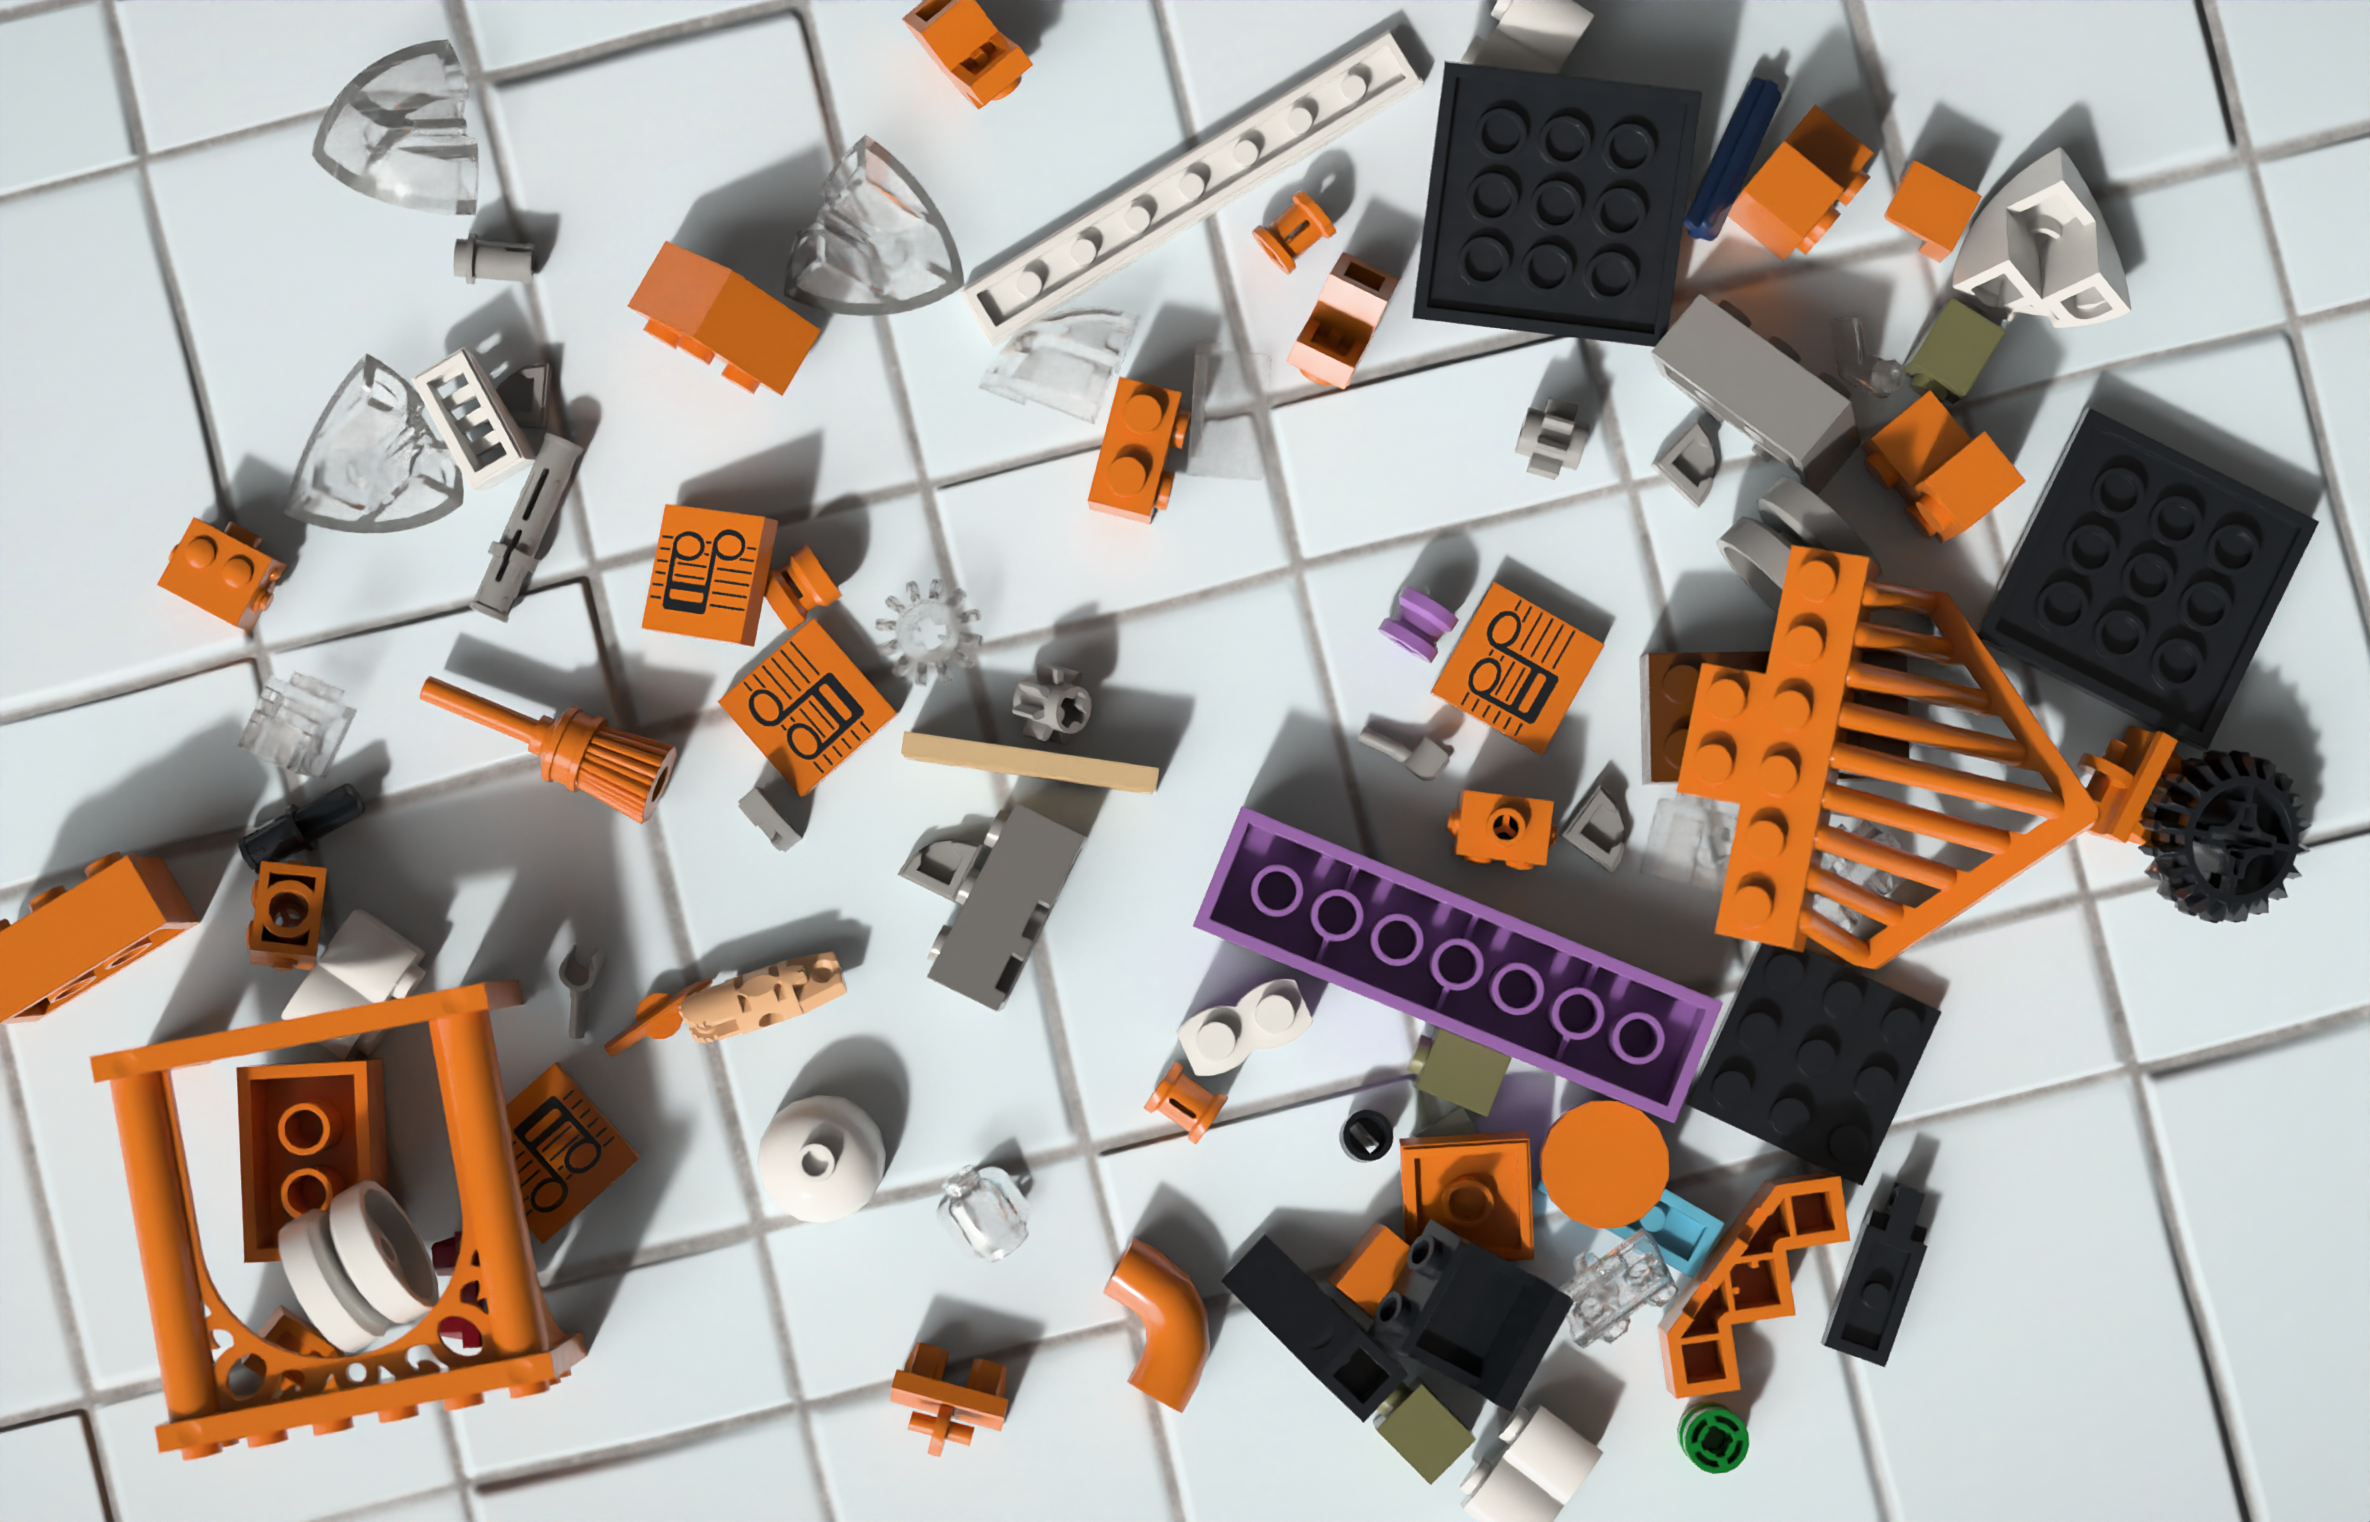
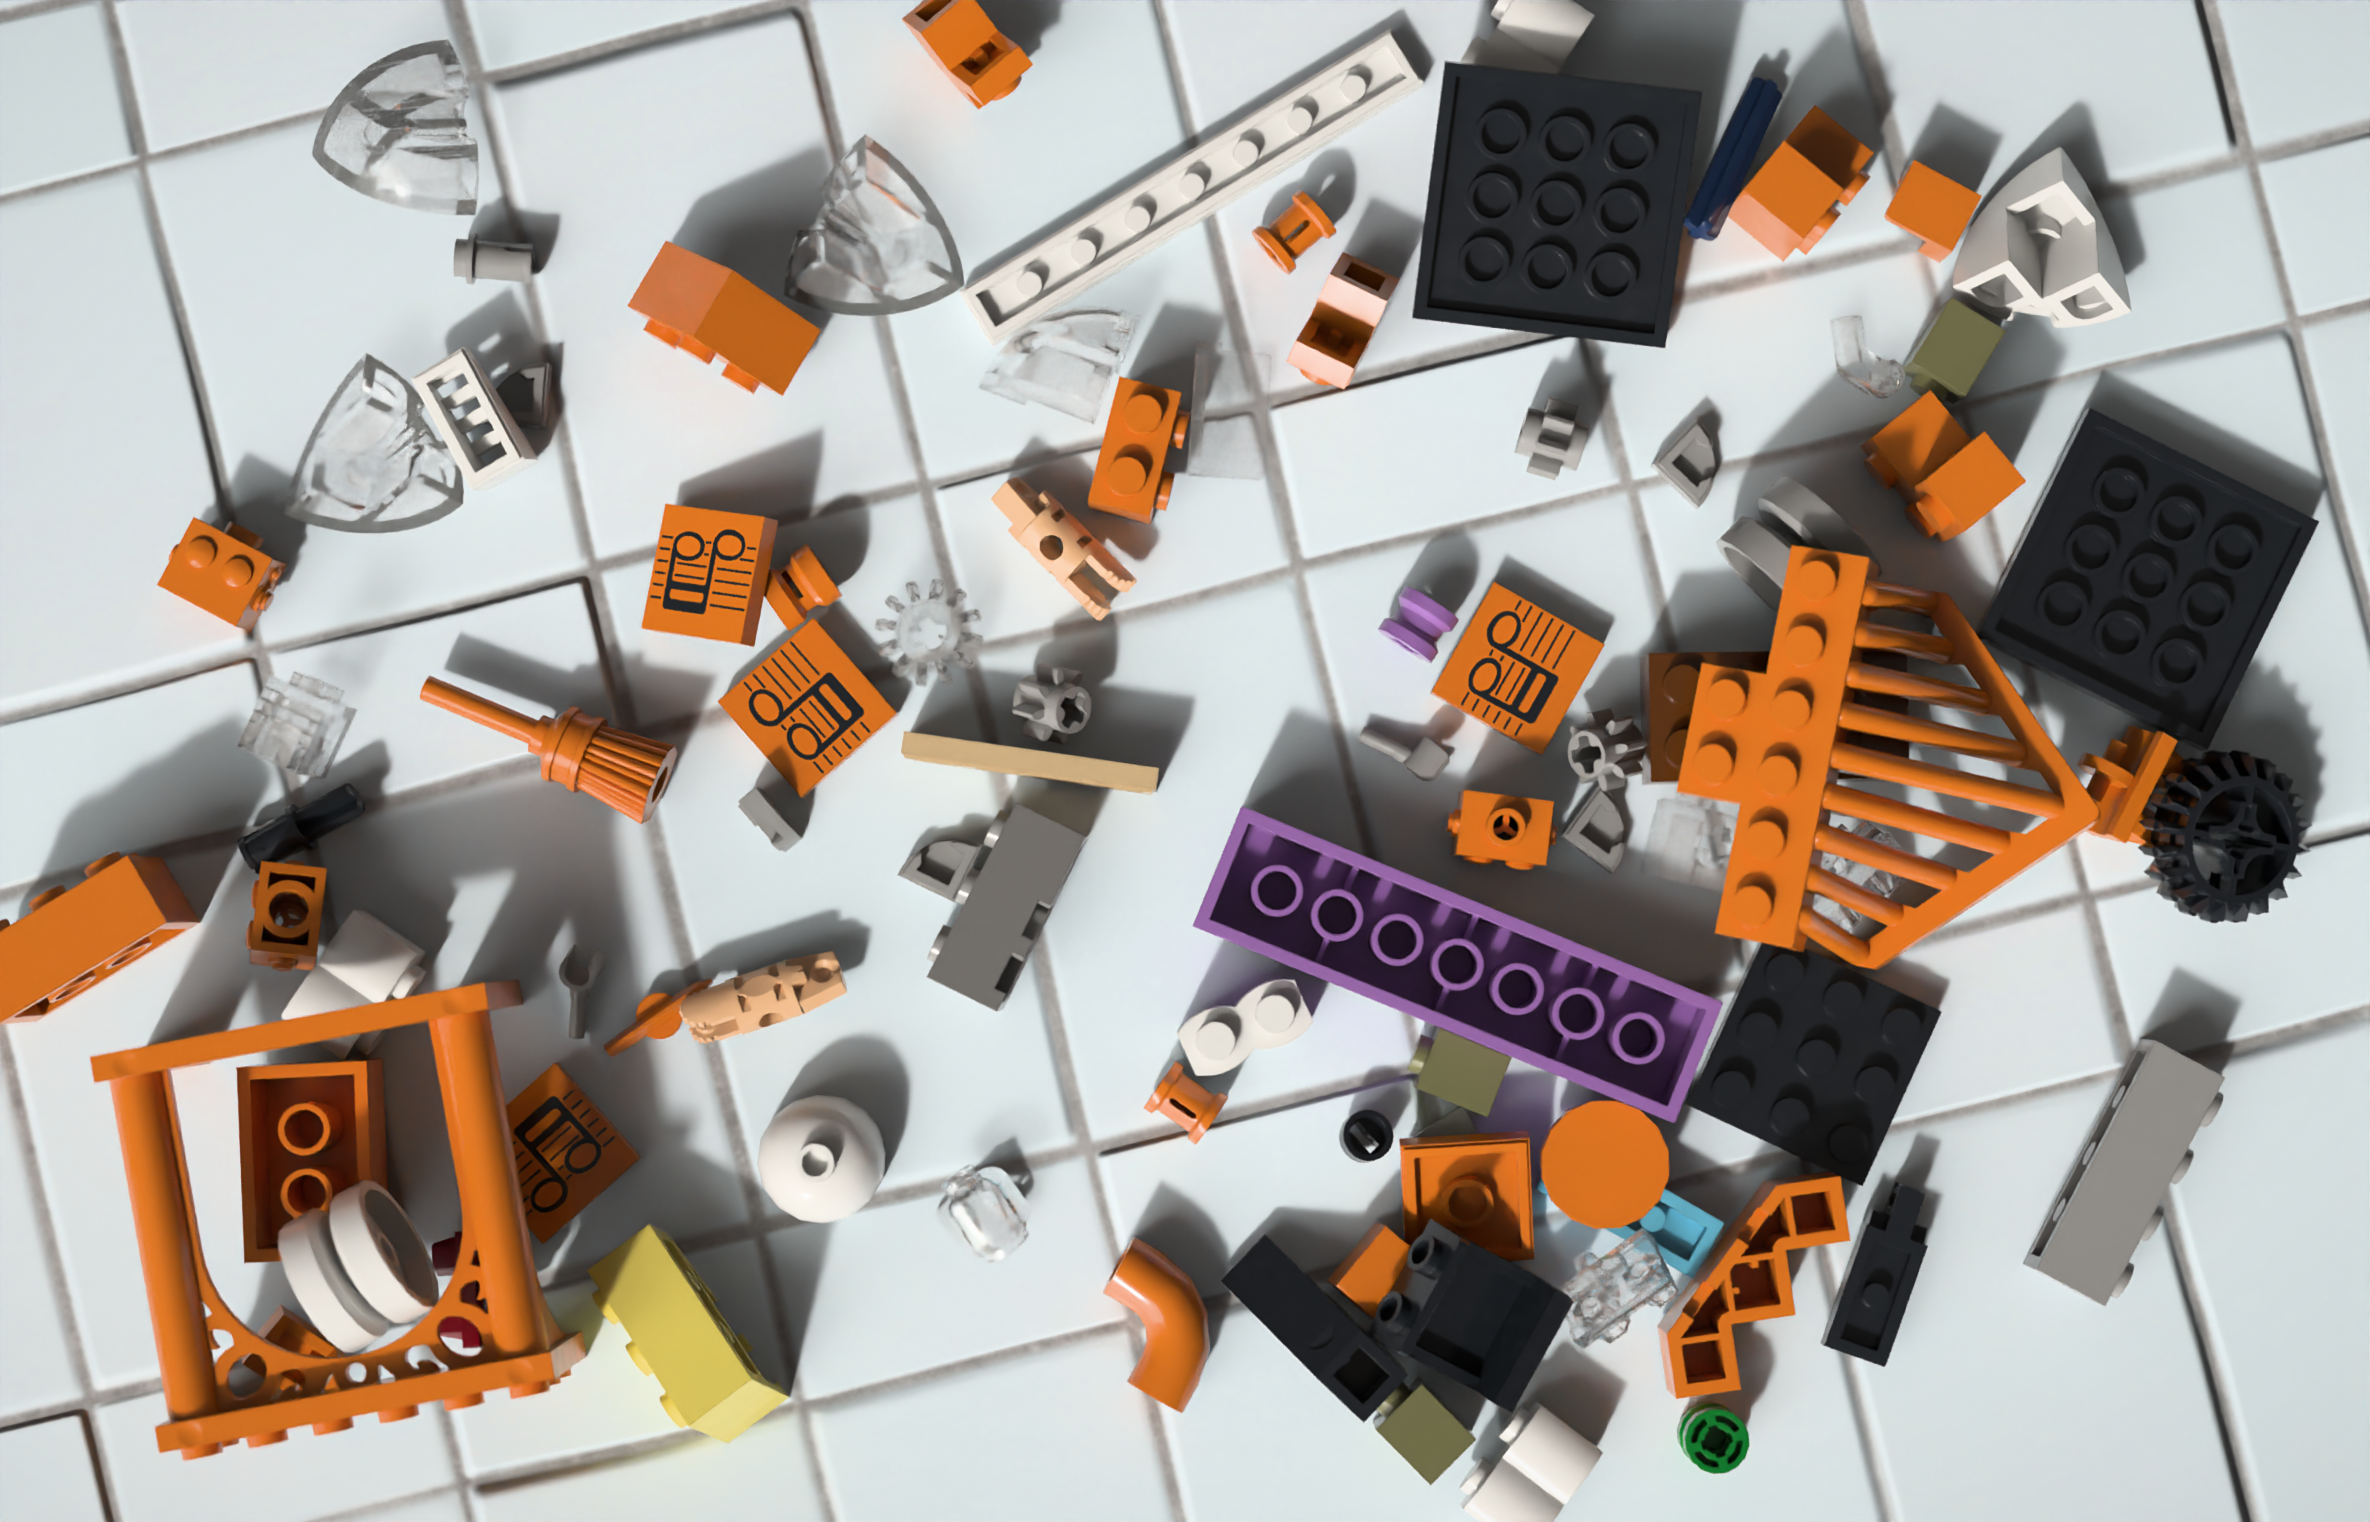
light grey pin [469,432,584,623] -> none
orange hips [890,1342,1009,1457] -> none
light grey wedge [1651,293,1861,495] -> none
none -> light yellow wedge [587,1224,789,1443]
none -> light nougat hinge [991,477,1137,621]
none -> light grey gear [1566,708,1647,791]
none -> light grey brick [2023,1039,2225,1306]

